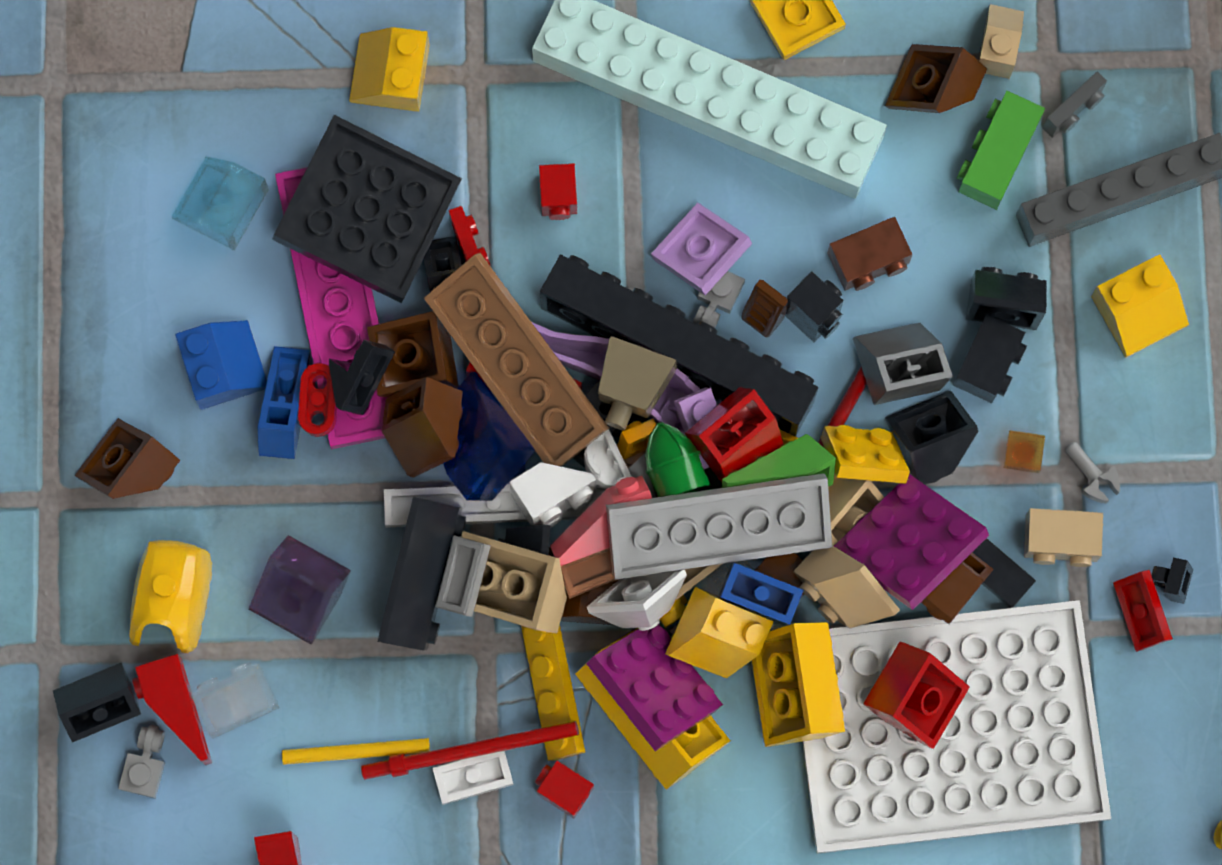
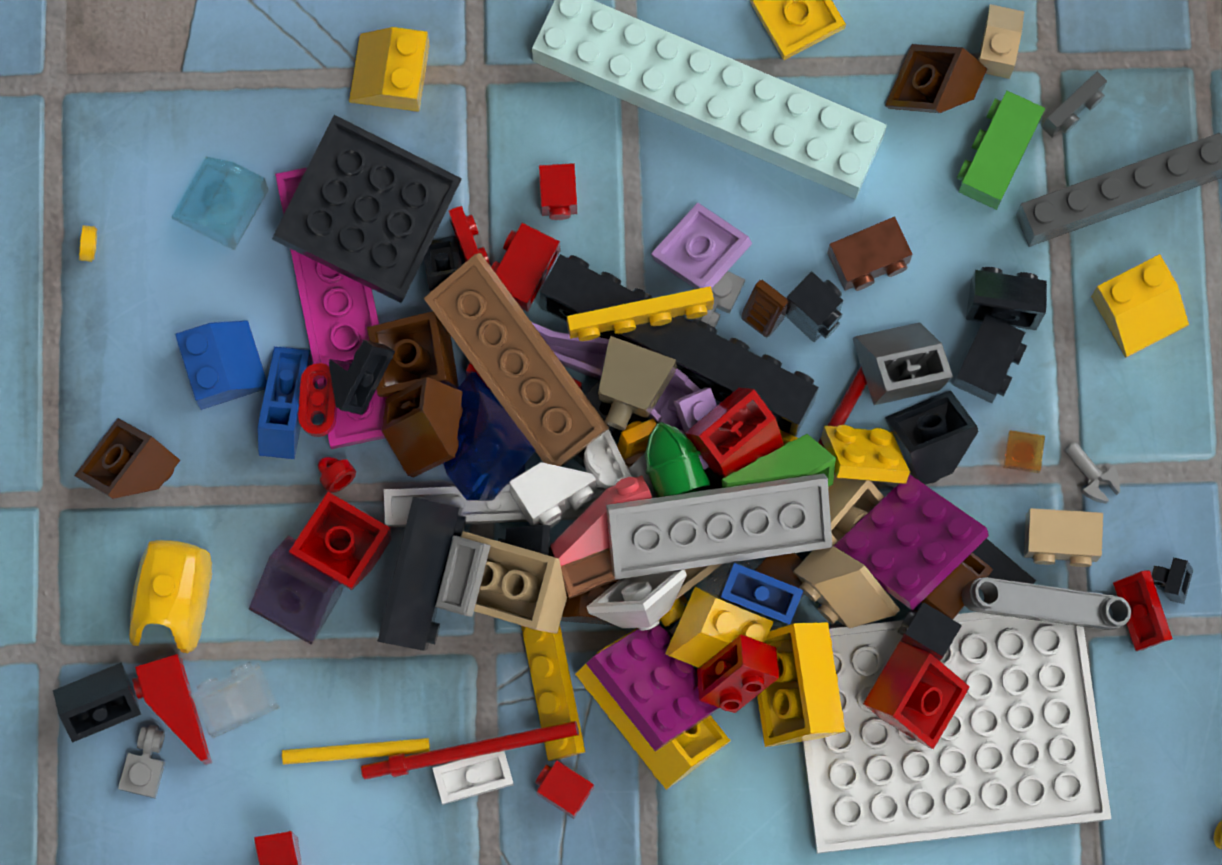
none -> yellow tile [79,225,97,262]
none -> red slope [289,492,391,590]
none -> red tile [317,457,356,493]
none -> red brick [491,223,561,312]
none -> yellow plate [567,286,714,341]
none -> red brick [697,634,779,713]
none -> black brick [897,602,962,661]
none -> piece [961,577,1131,630]

